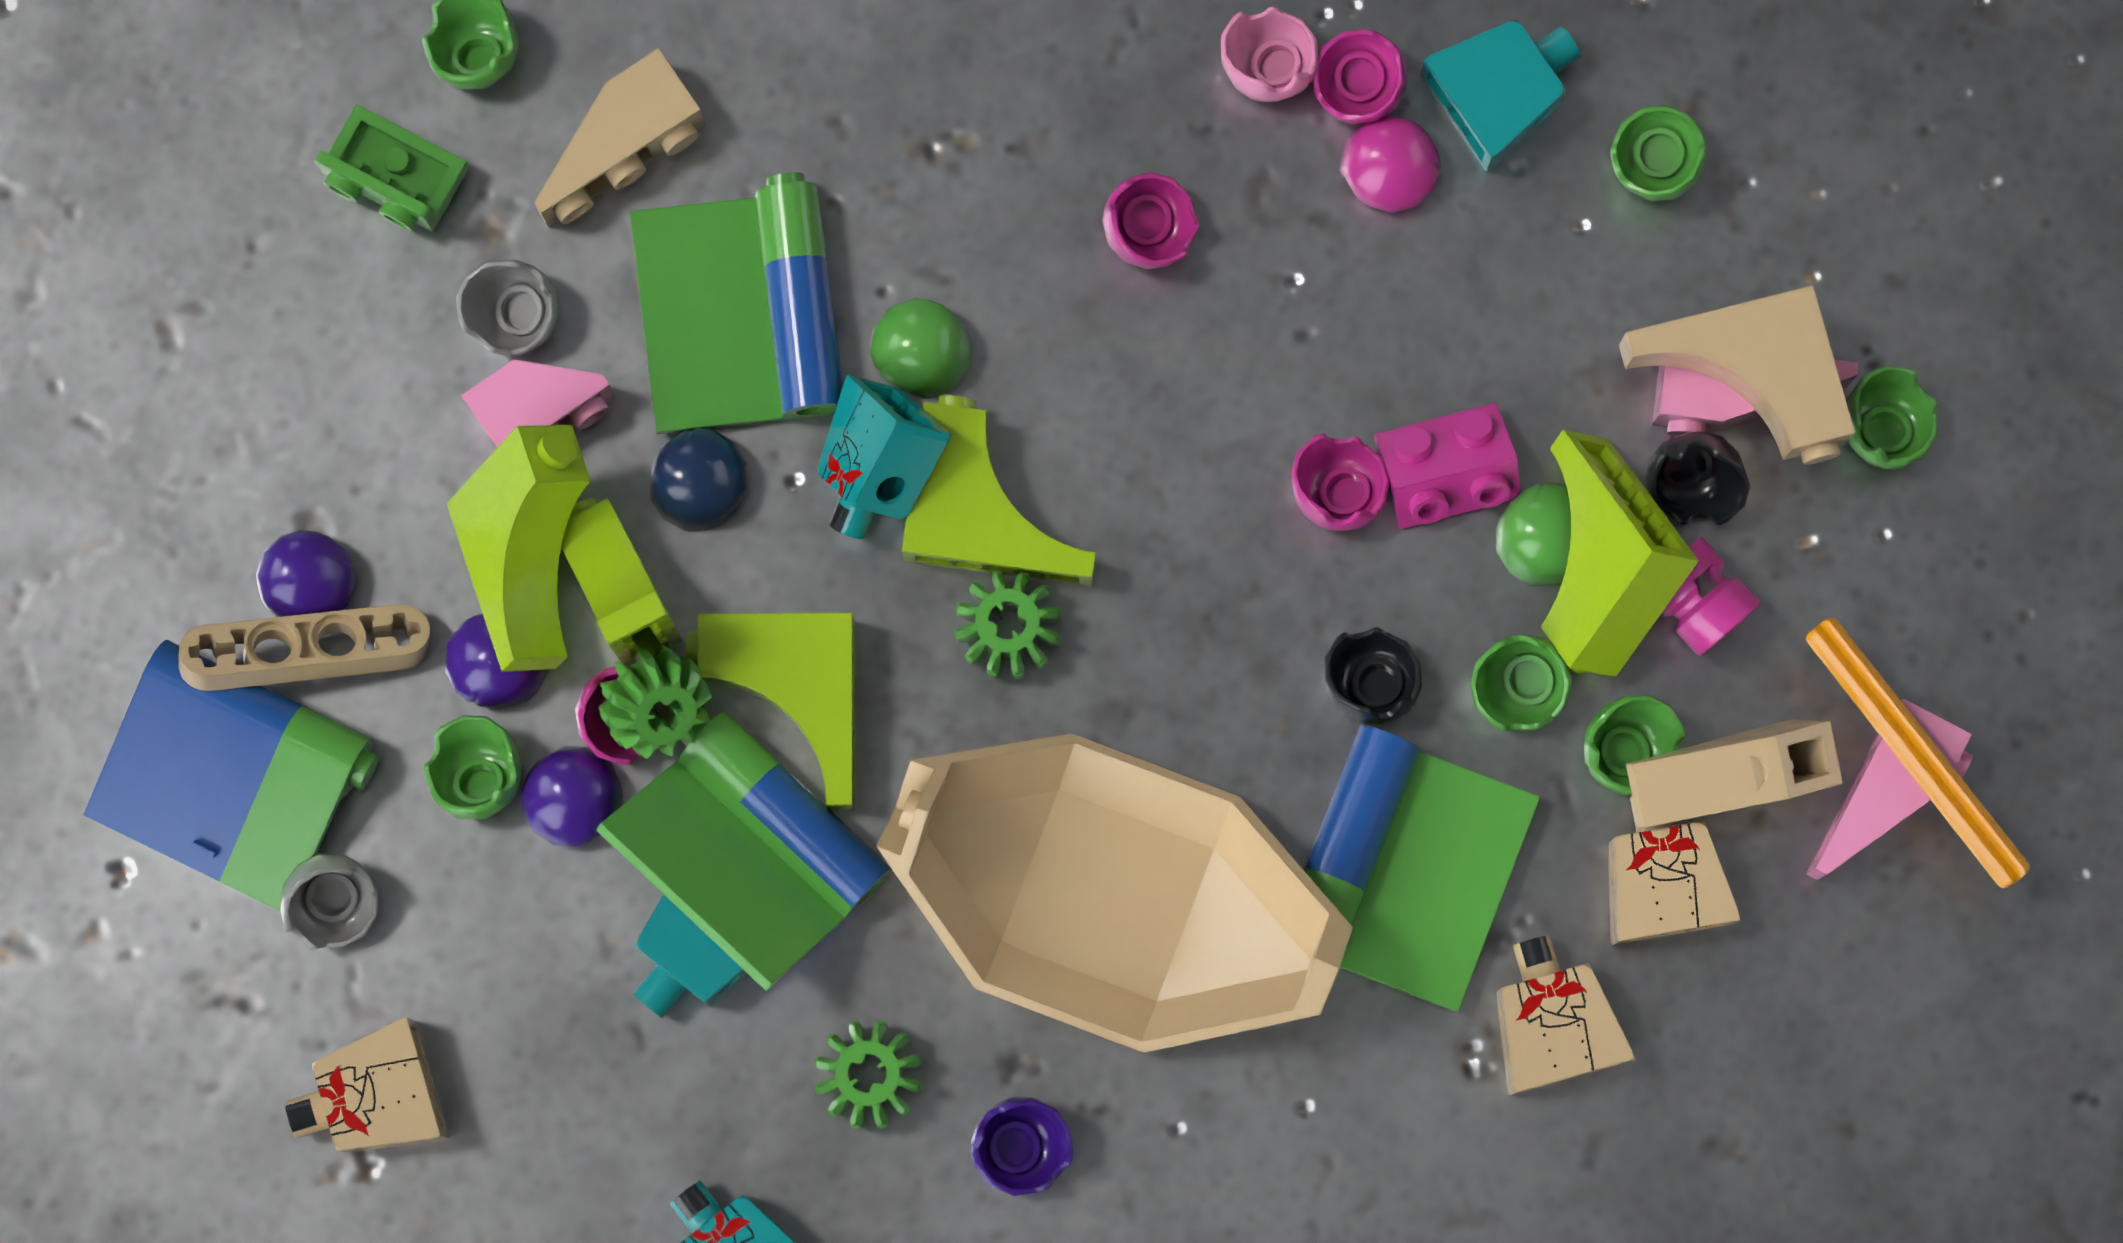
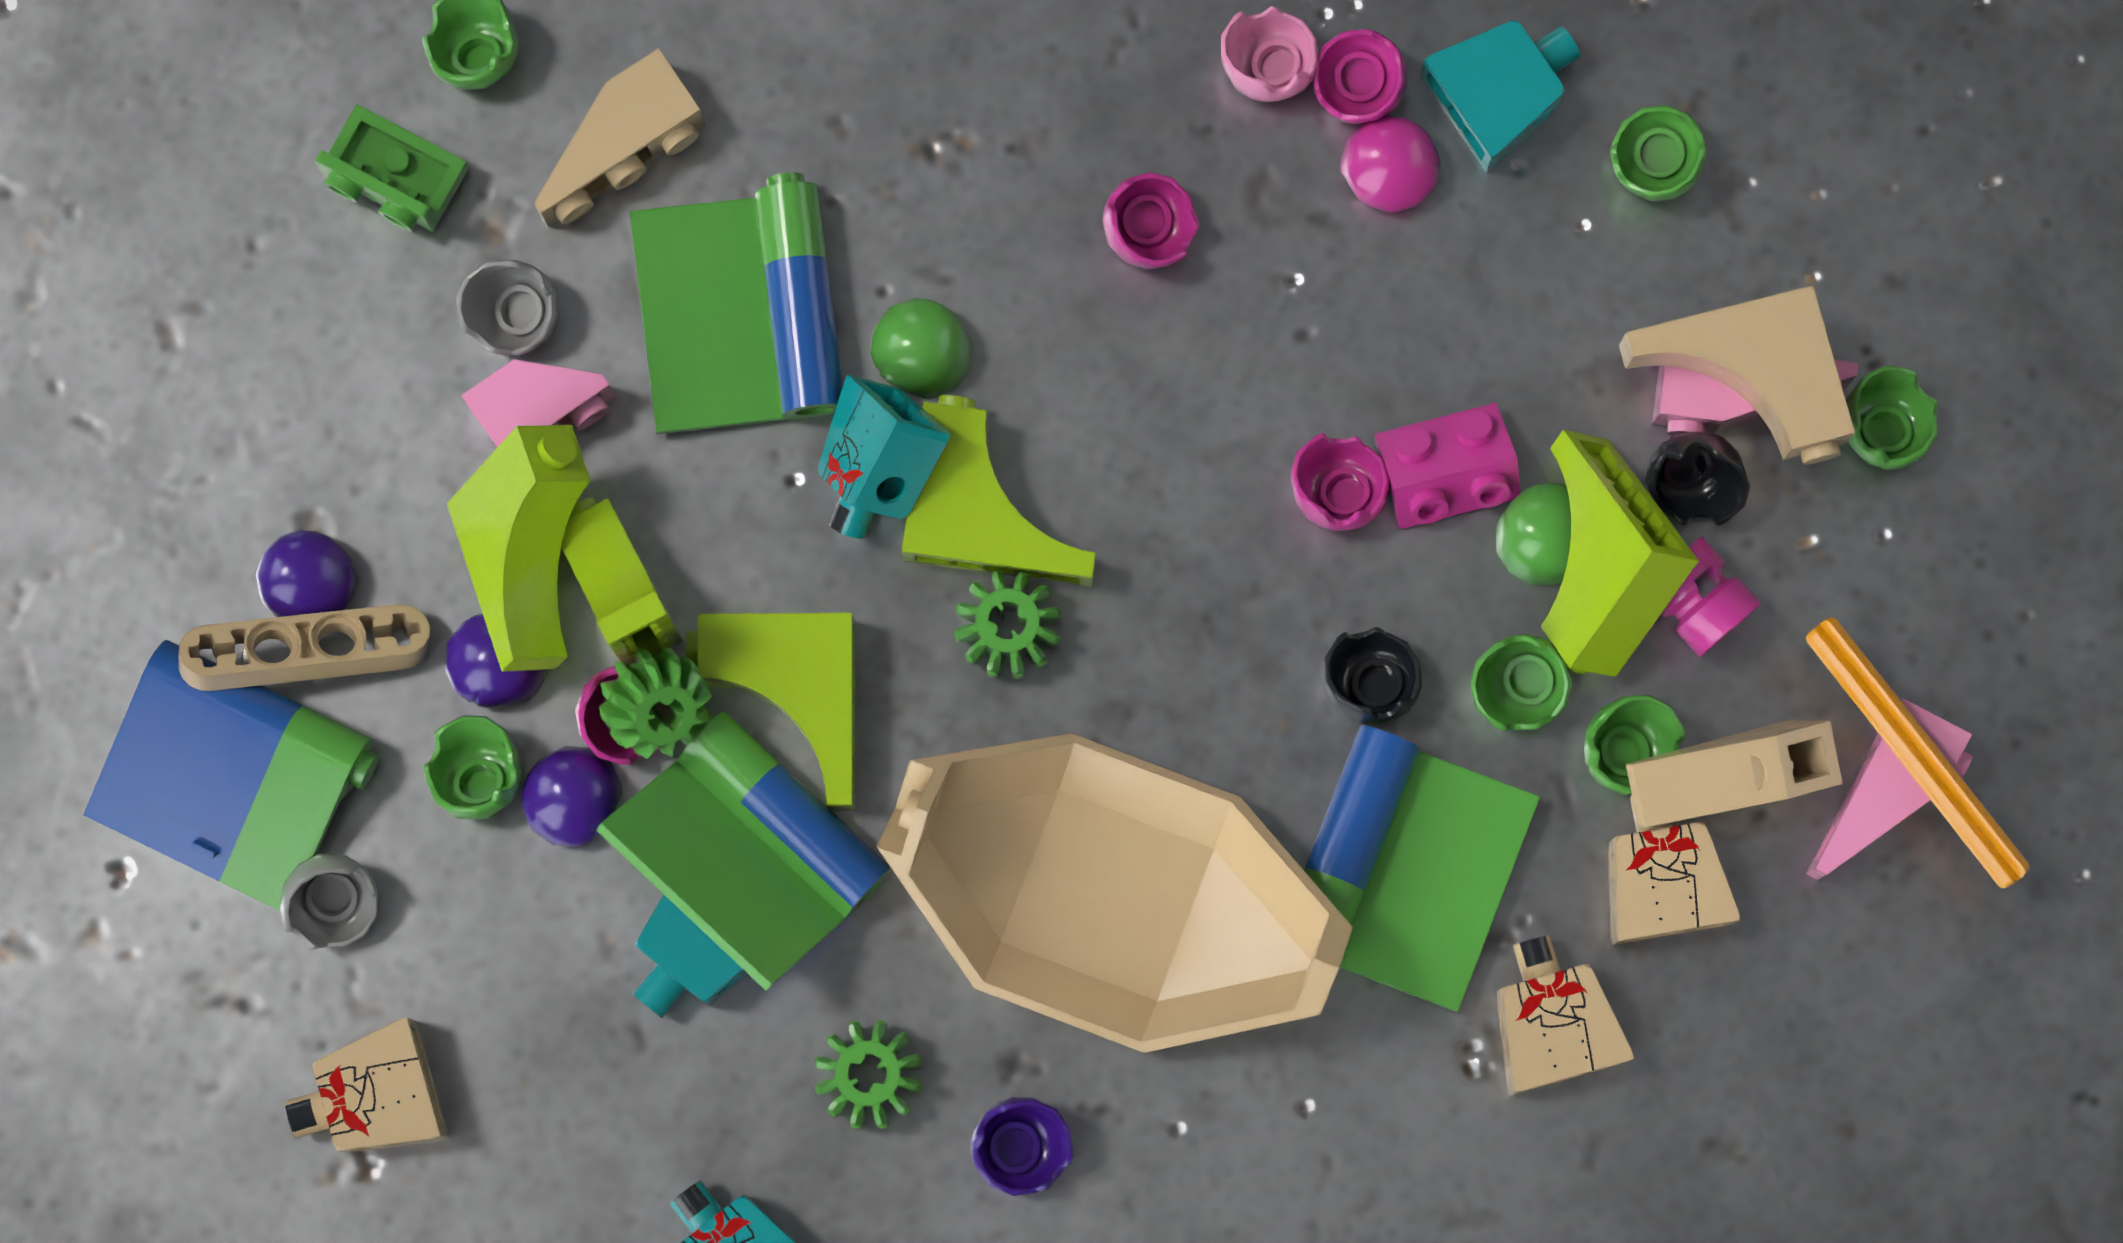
dark blue hair [650,428,747,531] -> none

